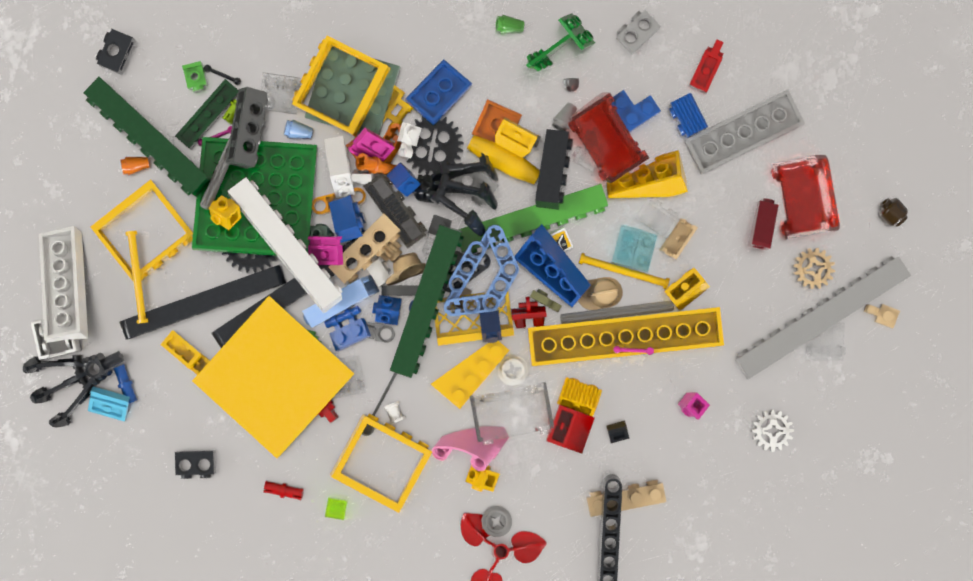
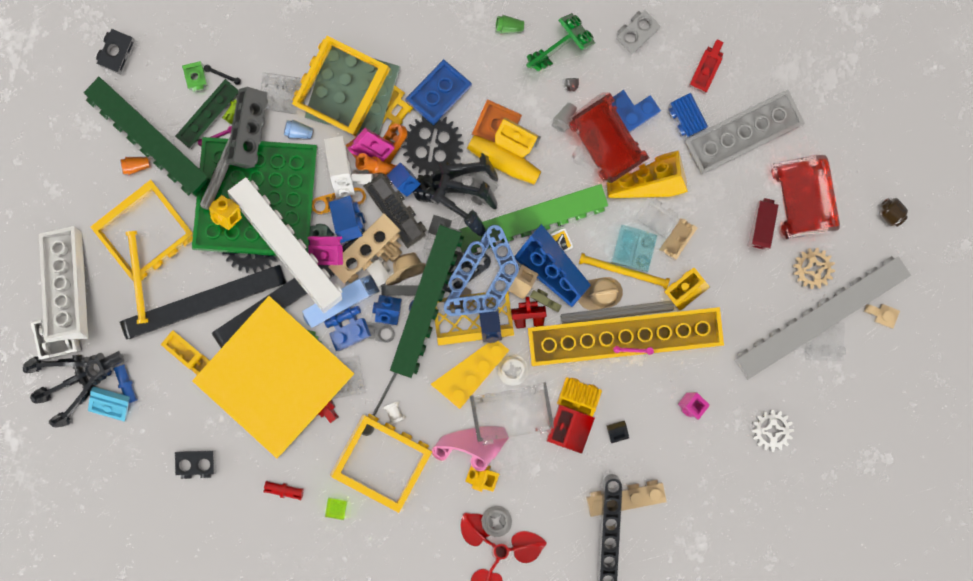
white plate [397,122,422,158] -> none
black brick [535,129,573,210] -> none
none -> tan brick [508,265,538,299]

